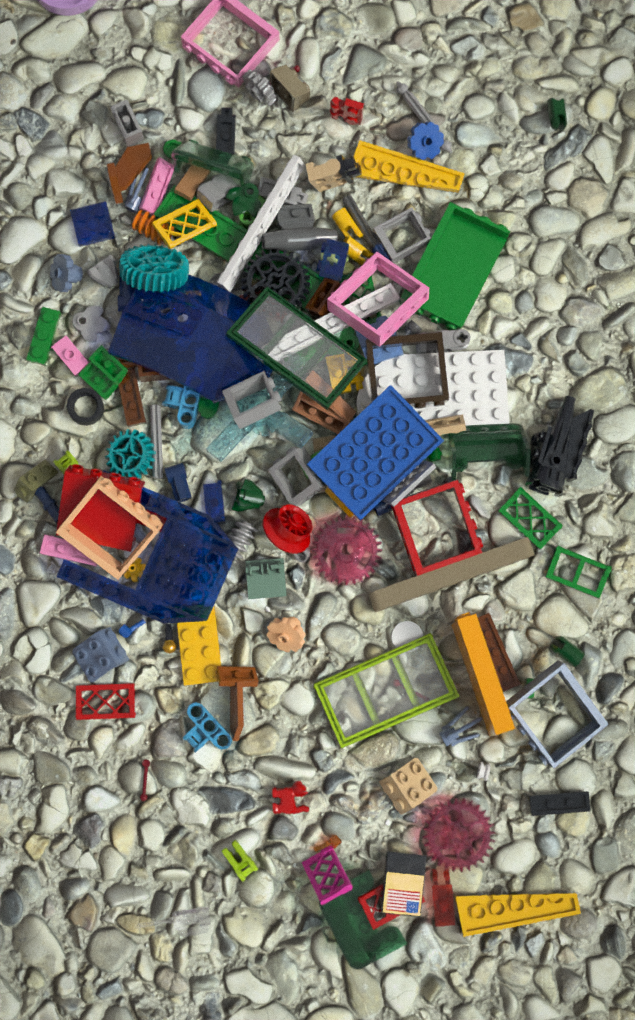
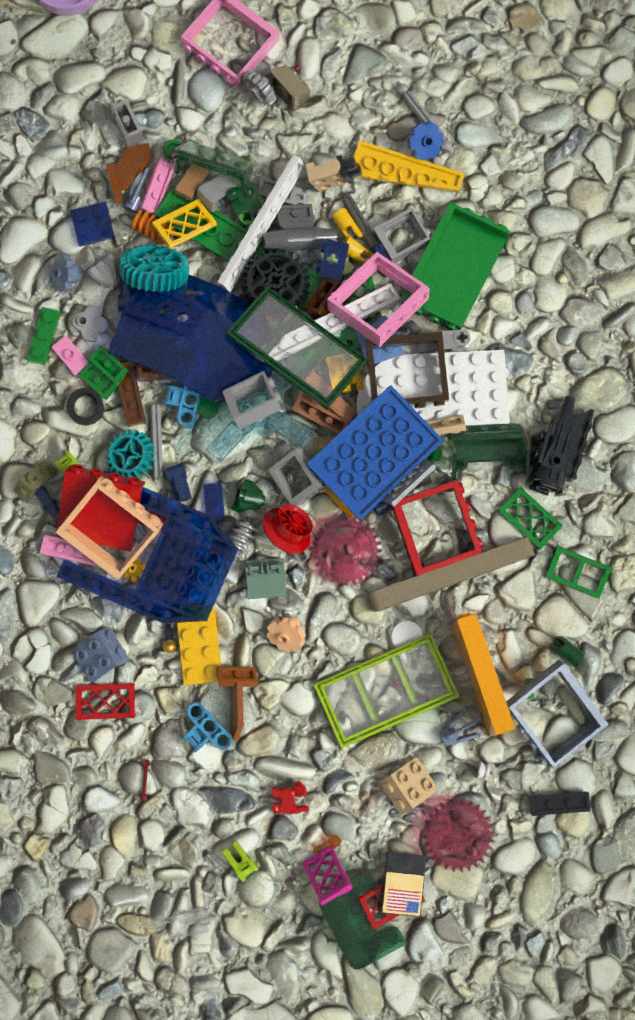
blue hand [119,619,146,638] -> none
black hinge [216,107,236,157] -> none
red plate [330,97,364,125] -> none
clear red hinge [431,868,455,927] -> none
yellow wing [455,893,581,937] -> none
reddish brown plate [478,613,521,692] -> none
dark green piece [547,98,567,131] -> none

